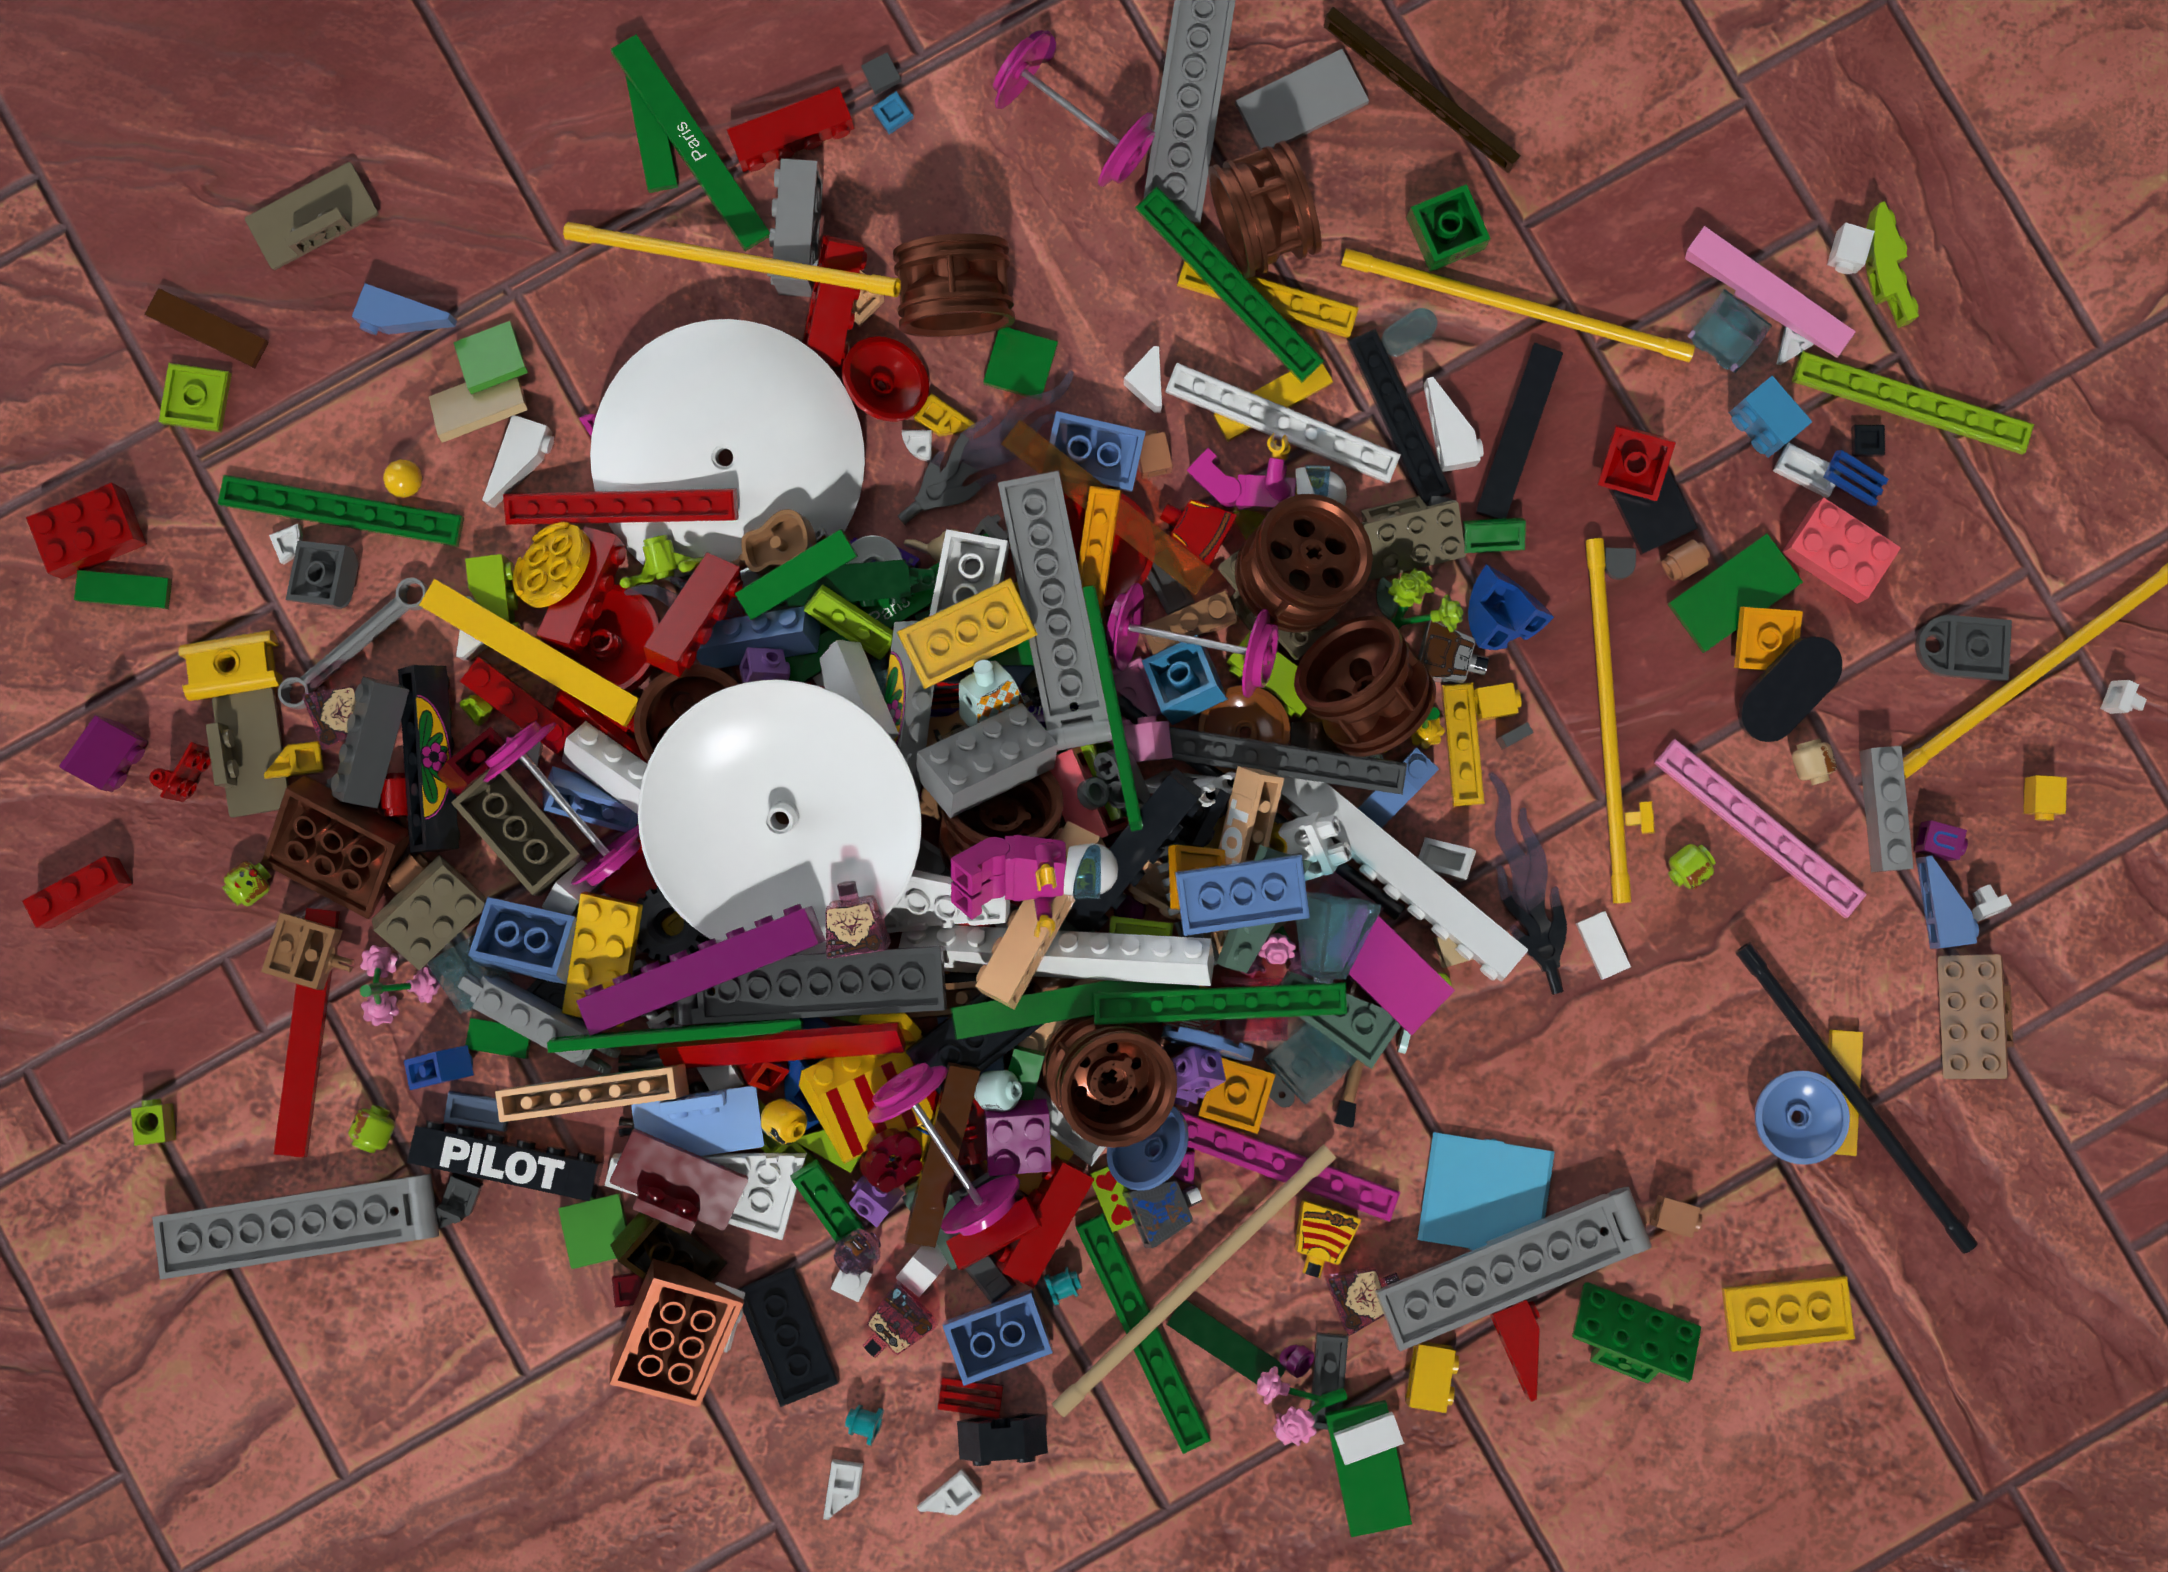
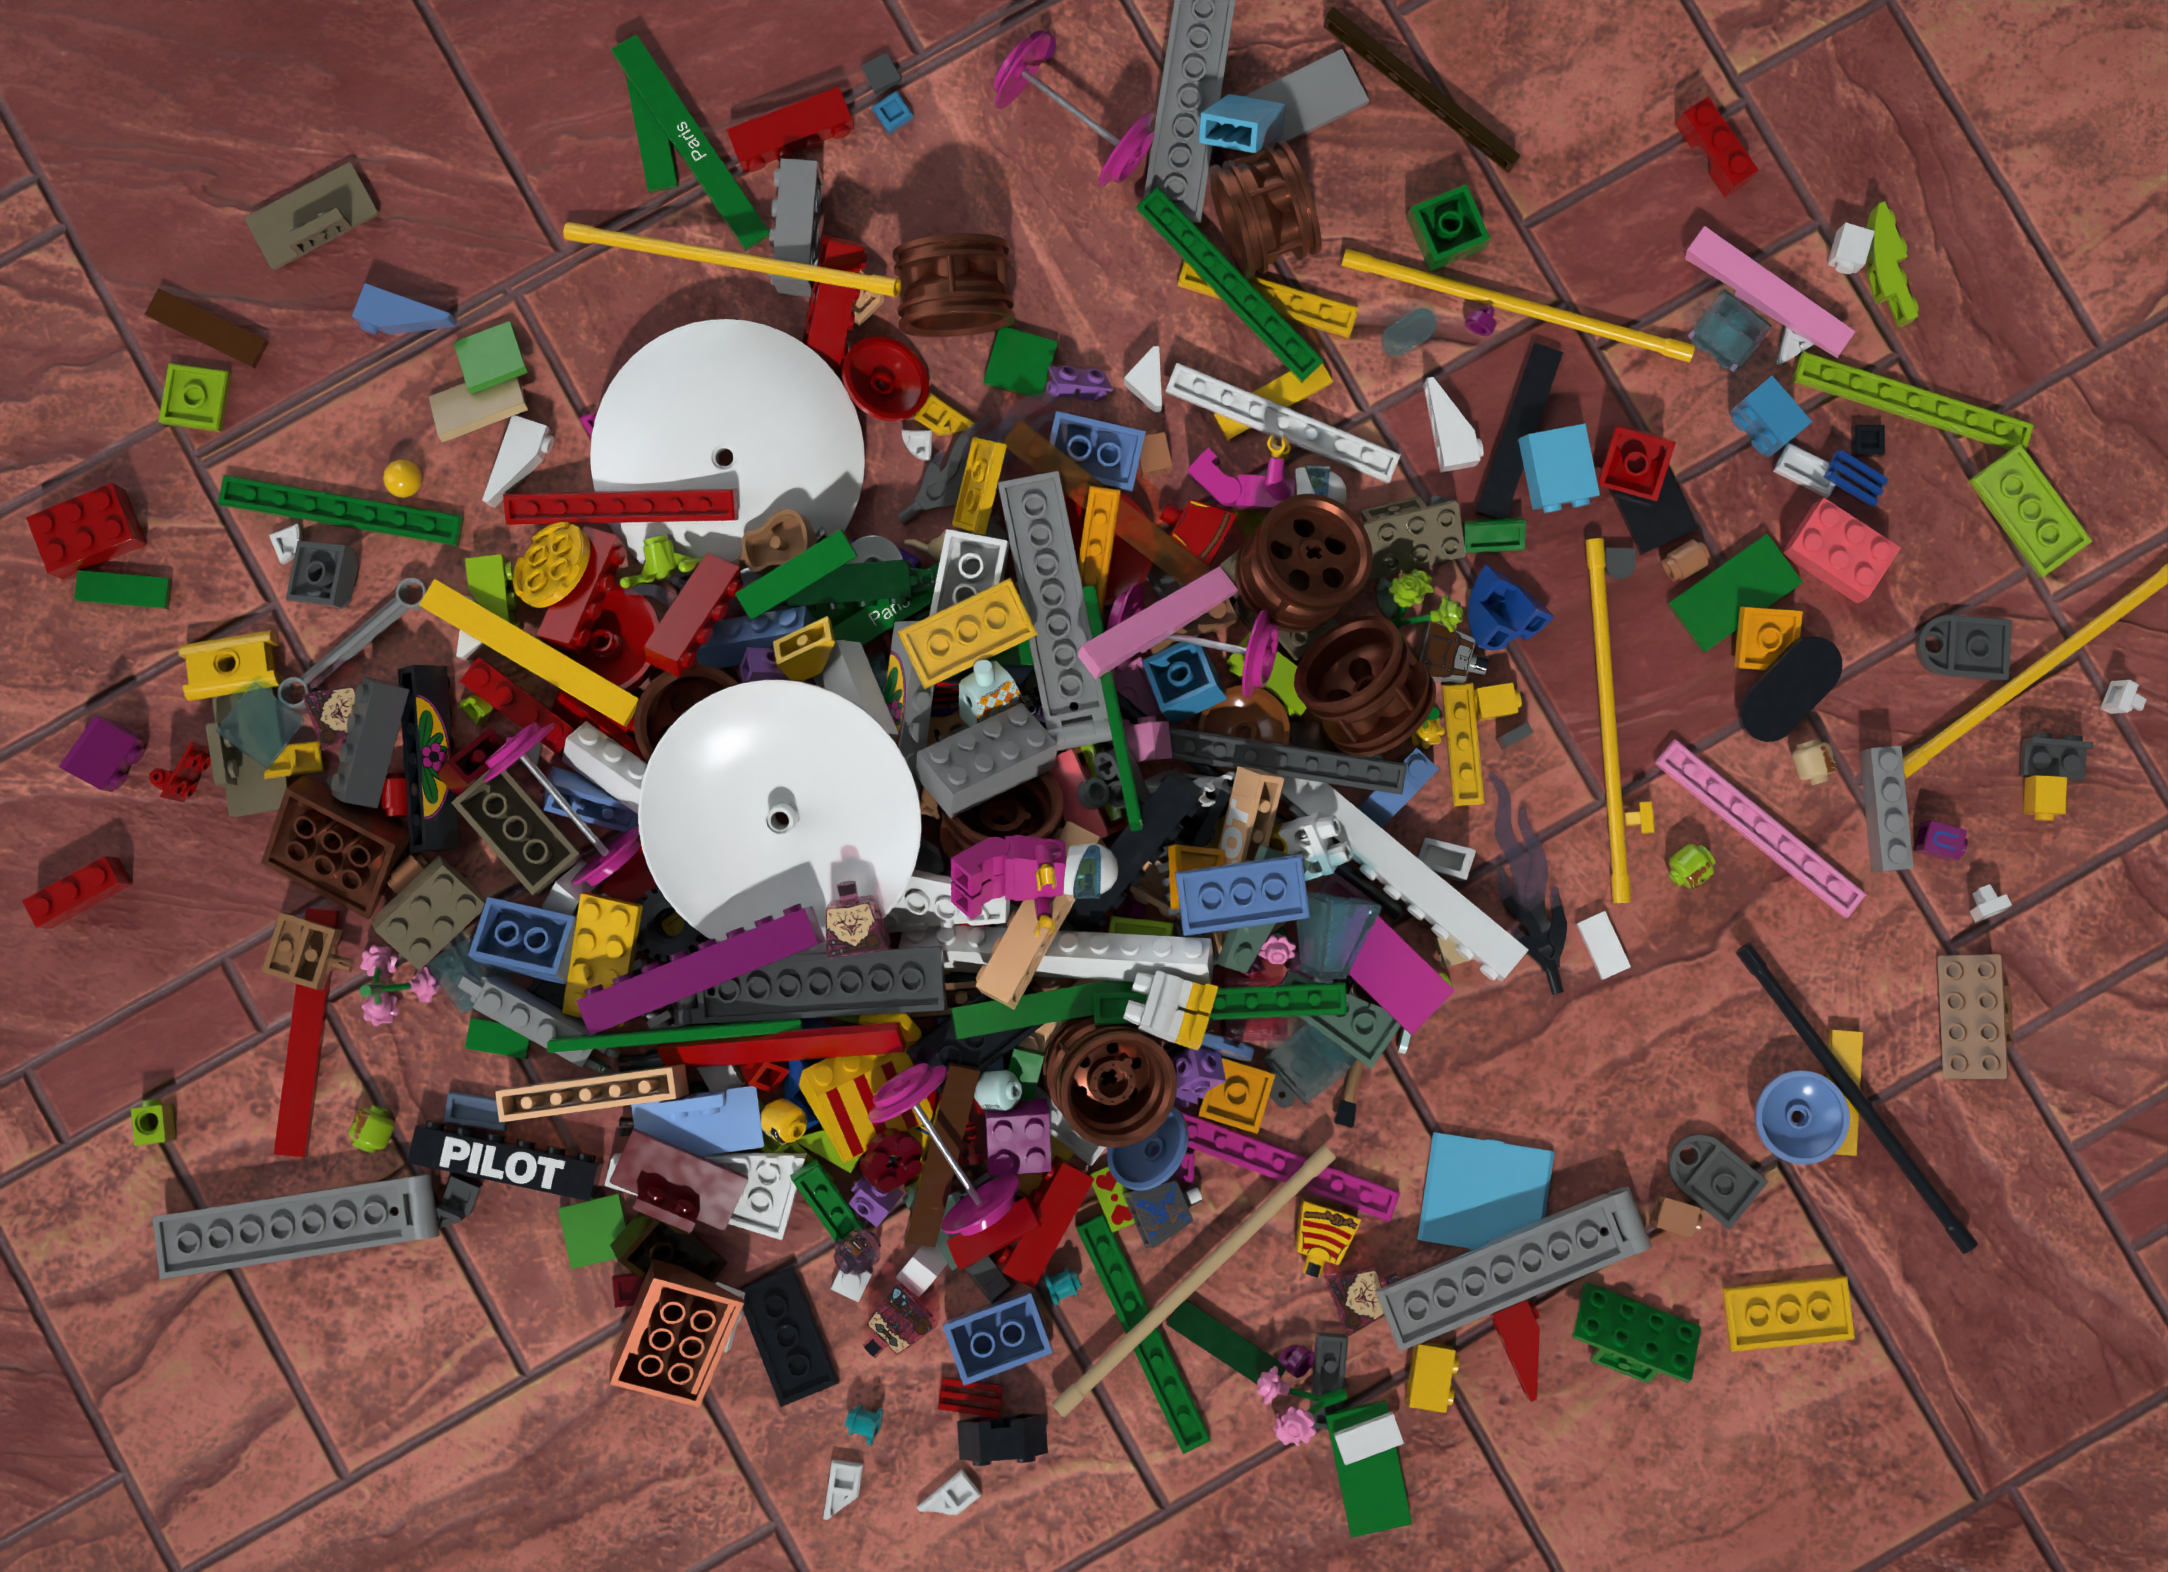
lime head [222,861,271,906] -> none
blue slope [404,1045,474,1090] -> none
lime tile [804,584,893,660] -> none
black tile [1347,329,1451,504] -> none
medium blue slope [1916,856,1979,949] -> none
none -> clear light blue tile [215,682,305,769]
none -> yellow slope [773,616,835,682]
none -> yellow tile [952,437,1007,535]
none -> medium lavender hinge [1046,366,1113,401]
none -> bright pink slope [1077,566,1238,680]
none -> white hips [1123,970,1218,1051]
none -> medium azure brick [1199,94,1285,153]
none -> magenta tile [1465,305,1497,336]
none -> medium azure brick [1518,423,1600,514]
none -> dark grey tile [1667,1134,1768,1230]
none -> red arch [1675,96,1759,197]
none -> lime tile [1968,444,2092,578]
none -> dark grey bracket [2019,732,2093,781]

